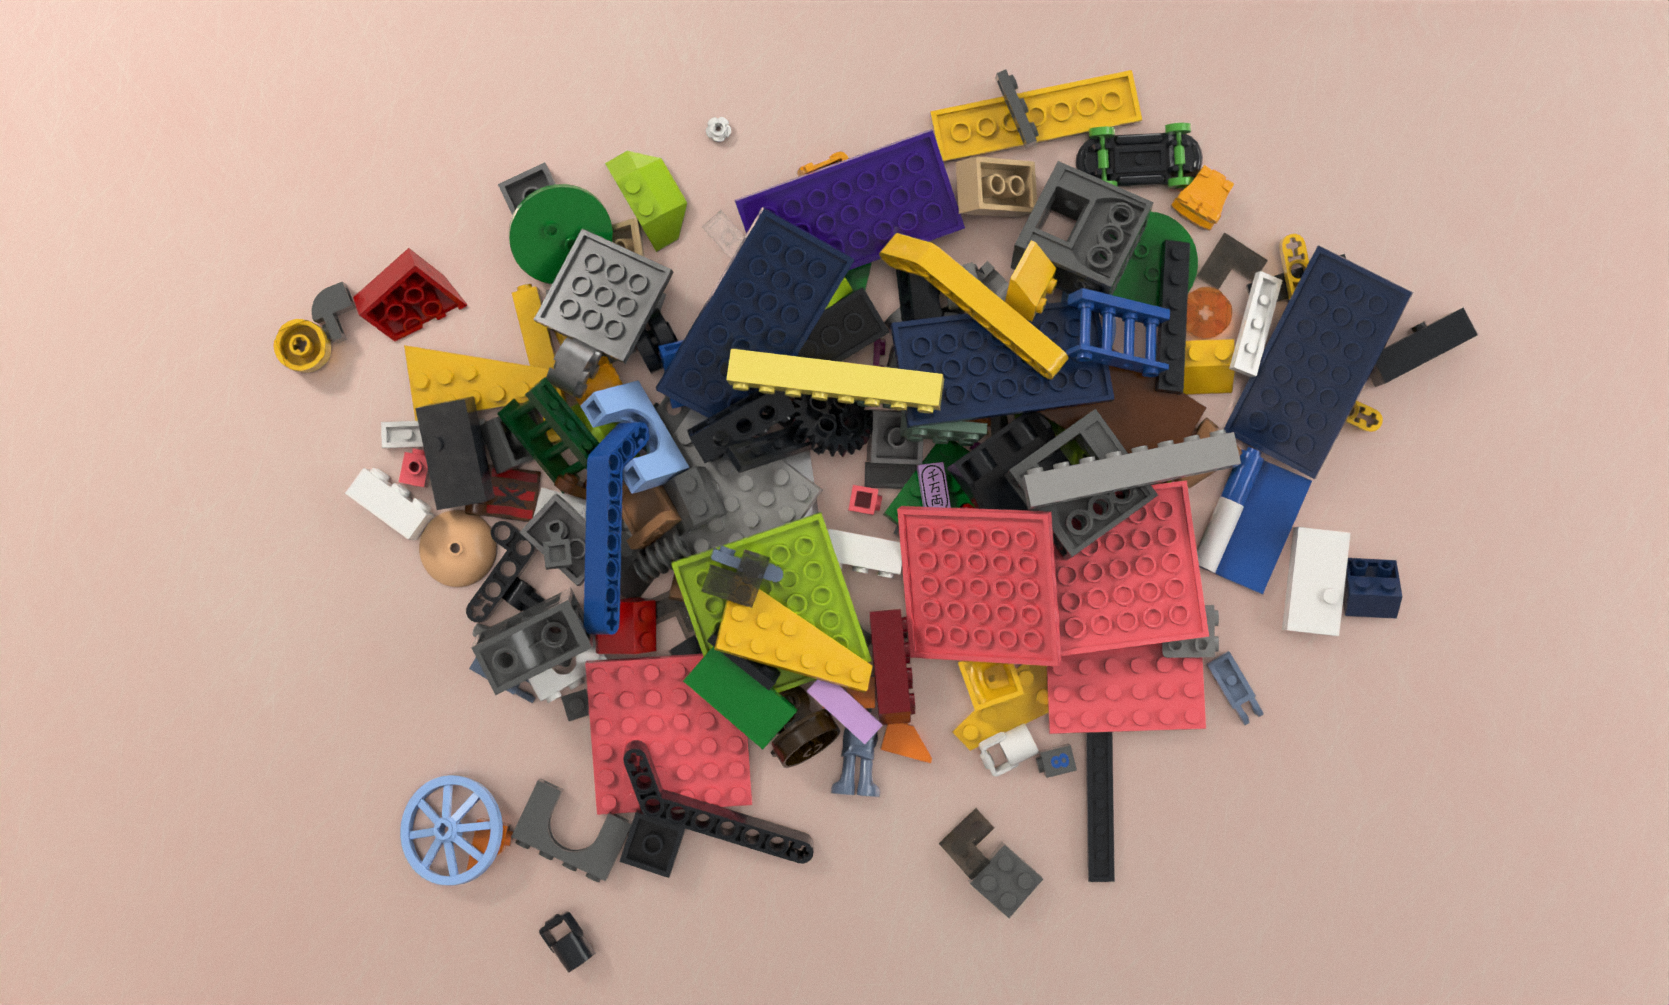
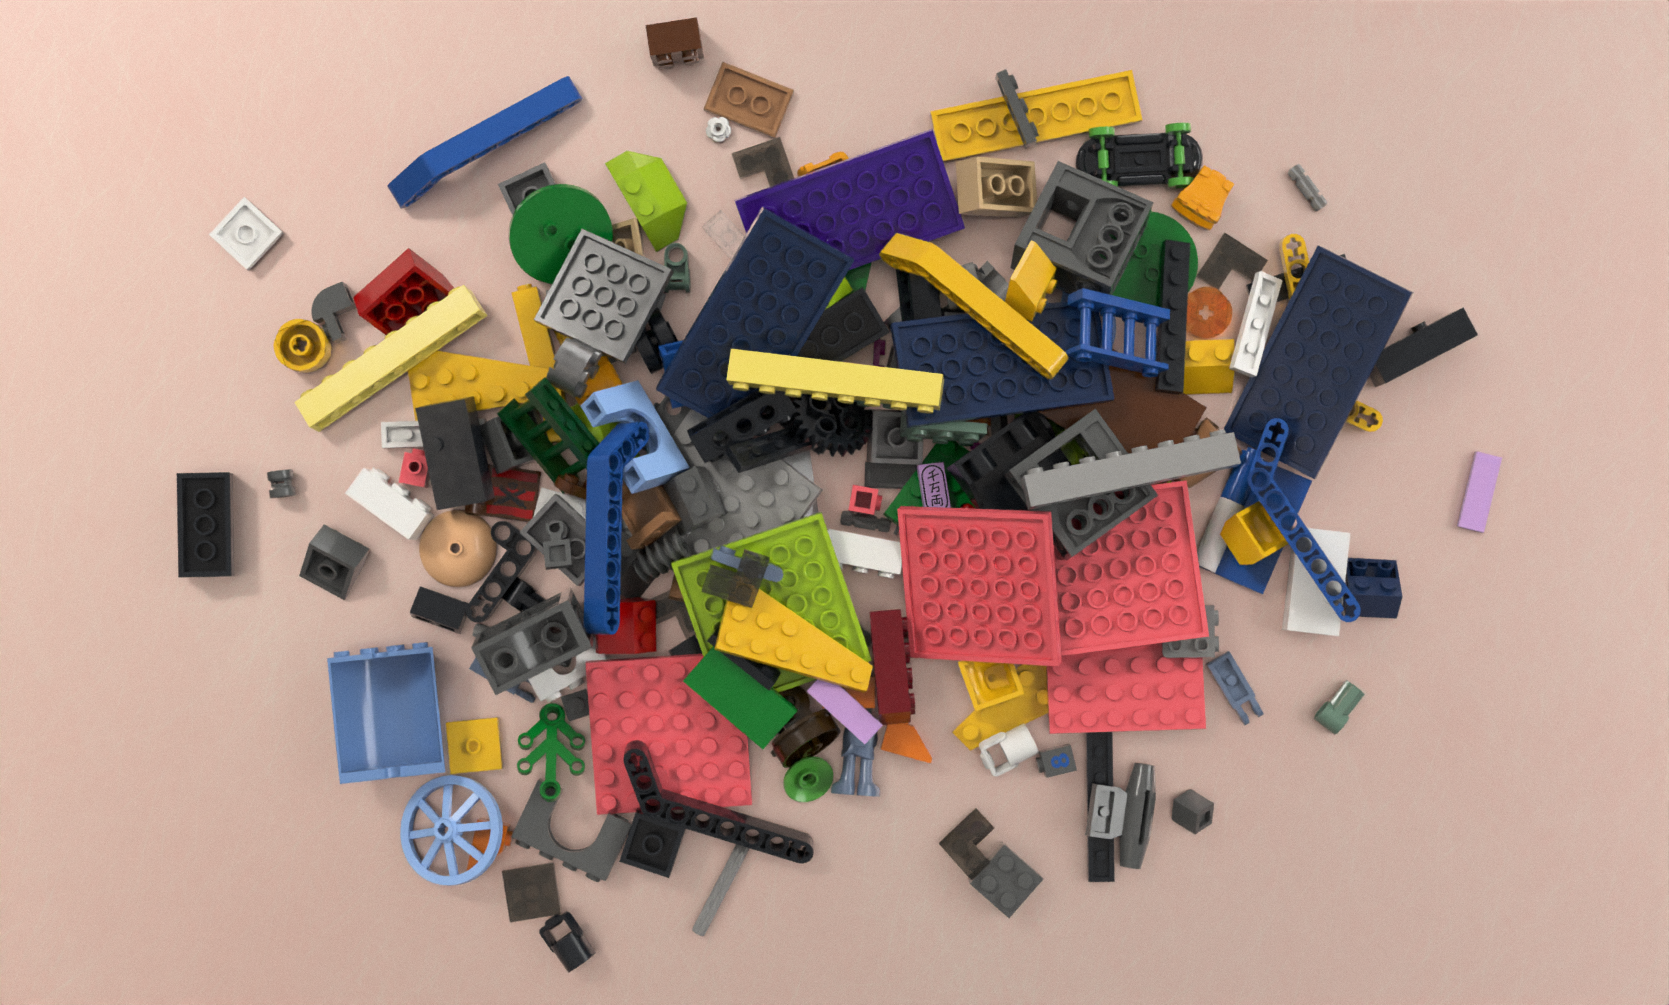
none -> black brick [177,472,235,578]
none -> white plate [209,197,283,270]
none -> dark grey wheel [267,469,296,498]
none -> light yellow brick [294,285,487,432]
none -> dark grey slope [299,524,369,600]
none -> medium blue cylinder [327,642,445,784]
none -> blue beam [387,76,583,209]
none -> black hinge [410,586,468,634]
none -> yellow plate [446,717,503,774]
none -> clear smoke plate [502,862,562,923]
none -> green plant [517,703,585,802]
none -> reddish brown brick [645,17,704,69]
none -> sand green piece [664,243,691,293]
none -> light grey axle [692,844,750,936]
none -> medium nougat tile [704,62,794,139]
none -> clear smoke plate [731,137,794,187]
none -> bright green dish [783,757,833,802]
none -> light grey axle [840,511,891,532]
none -> dark grey plate [1085,763,1156,869]
none -> dark grey panel [1172,789,1214,834]
none -> yellow brick [1220,501,1289,565]
none -> blue beam [1248,418,1361,622]
none -> light grey axle [1288,164,1327,211]
none -> sand green piece [1314,680,1365,735]
none -> lavender tile [1457,451,1502,533]

